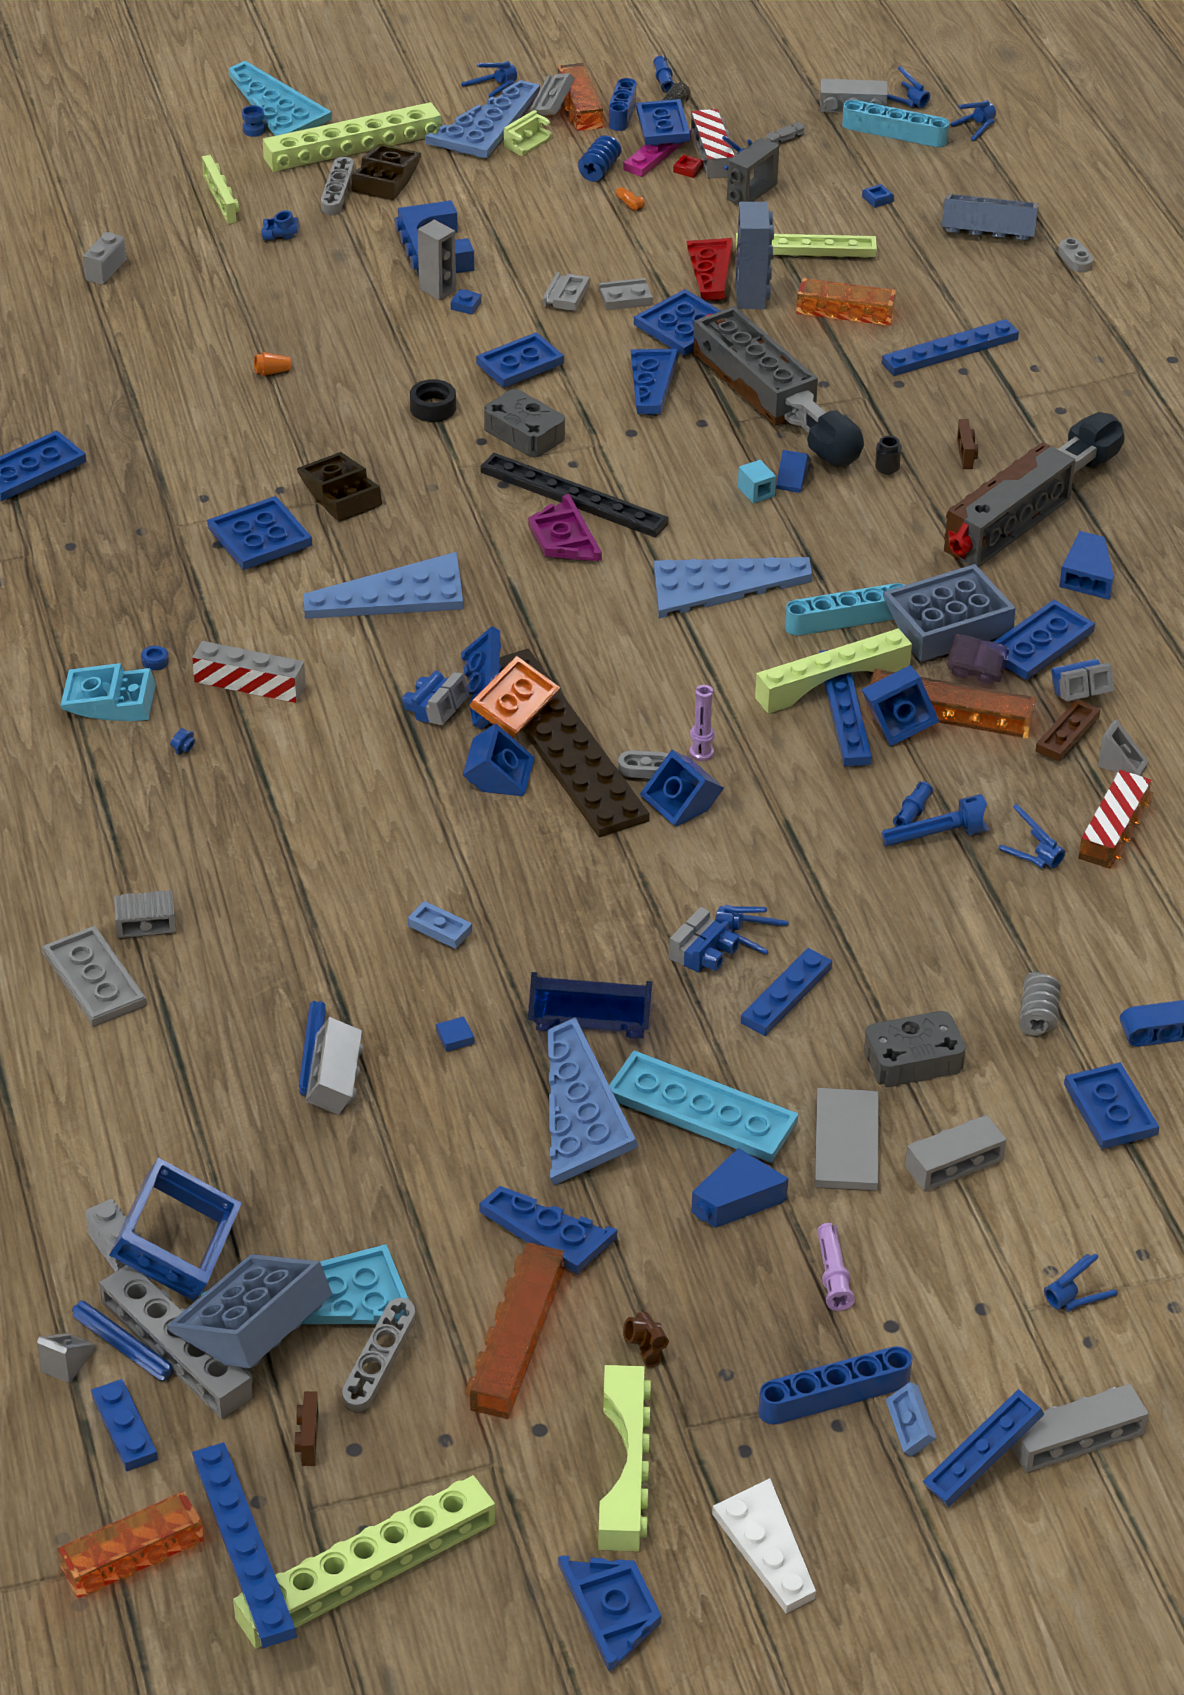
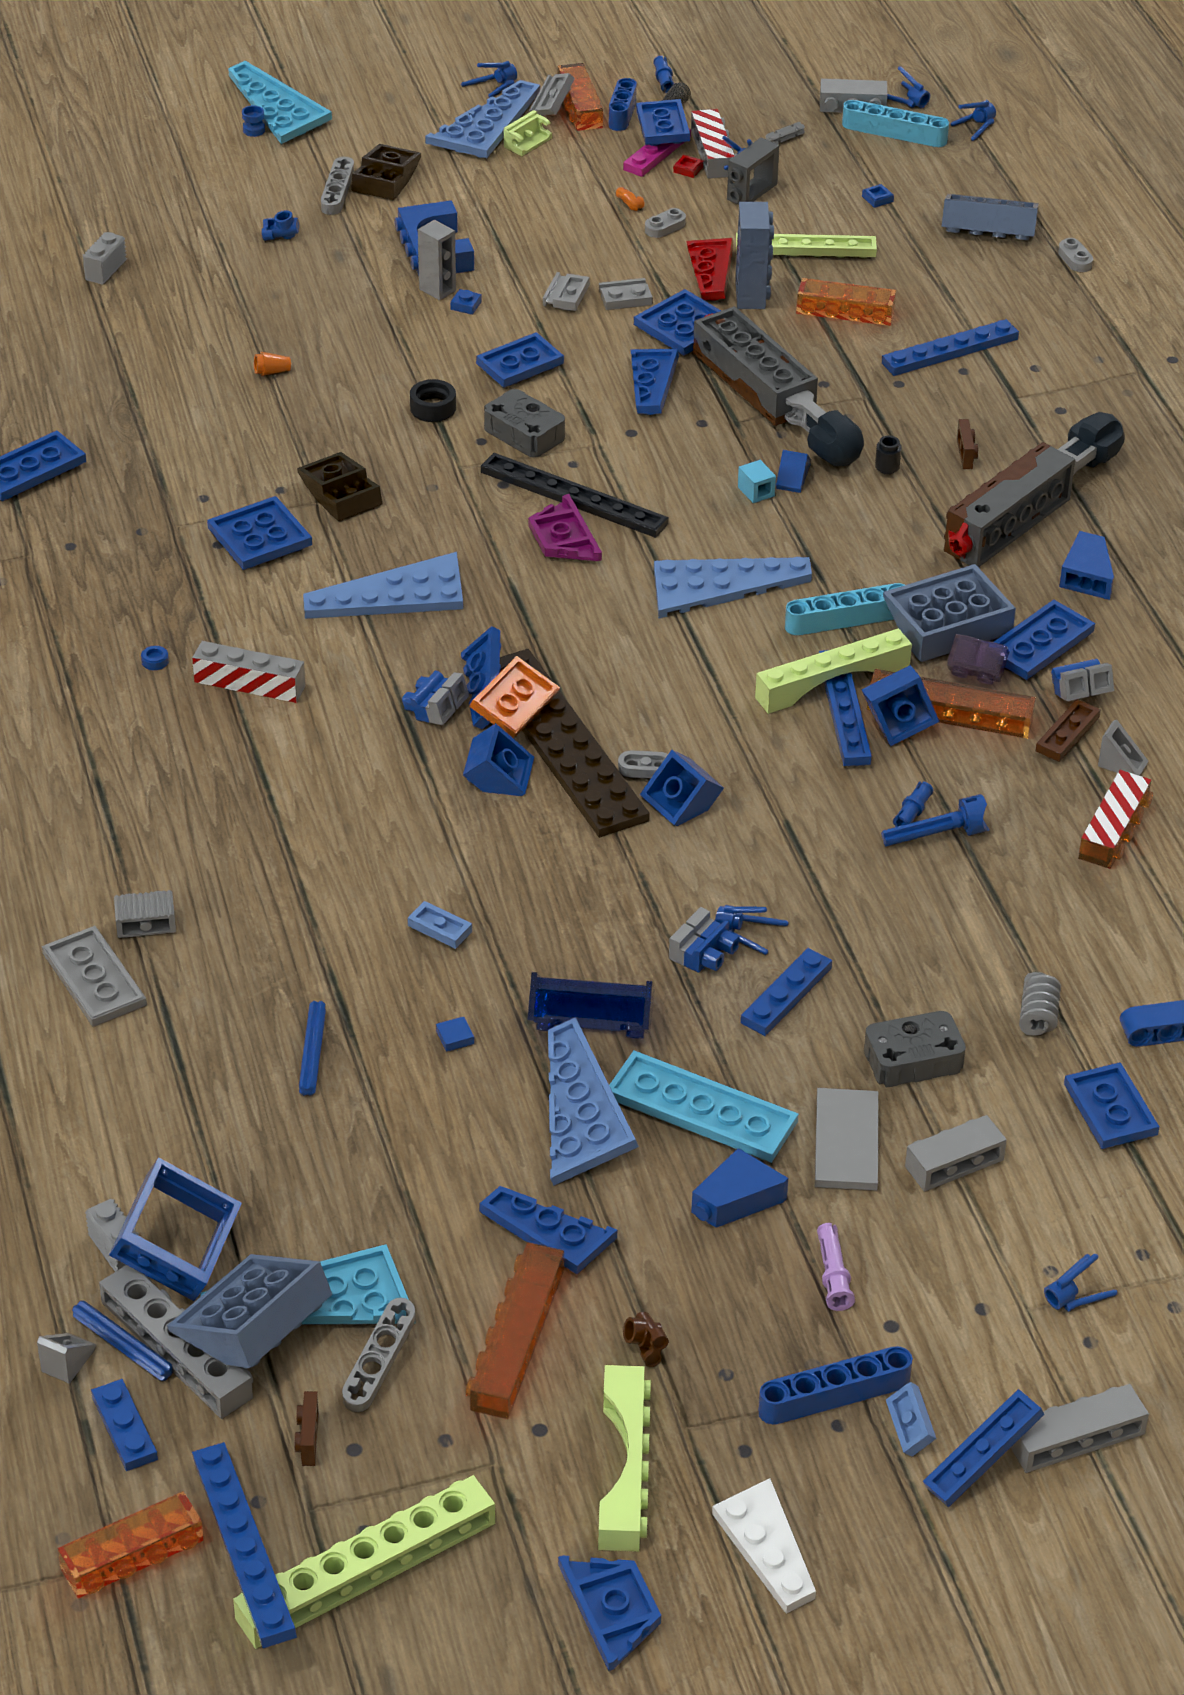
medium azure slope [60,663,156,721] -> none
blue plate [170,728,195,754] -> none
yellowish green plate [202,155,239,224] -> none
yellowish green brick [263,102,441,172] -> none
light grey brick [306,1017,363,1115] -> none
blue piece [578,135,622,182] -> none
lavender pin [689,685,715,761] -> none
blue plant [999,804,1066,869] -> none
none -> light grey plate [645,208,686,238]

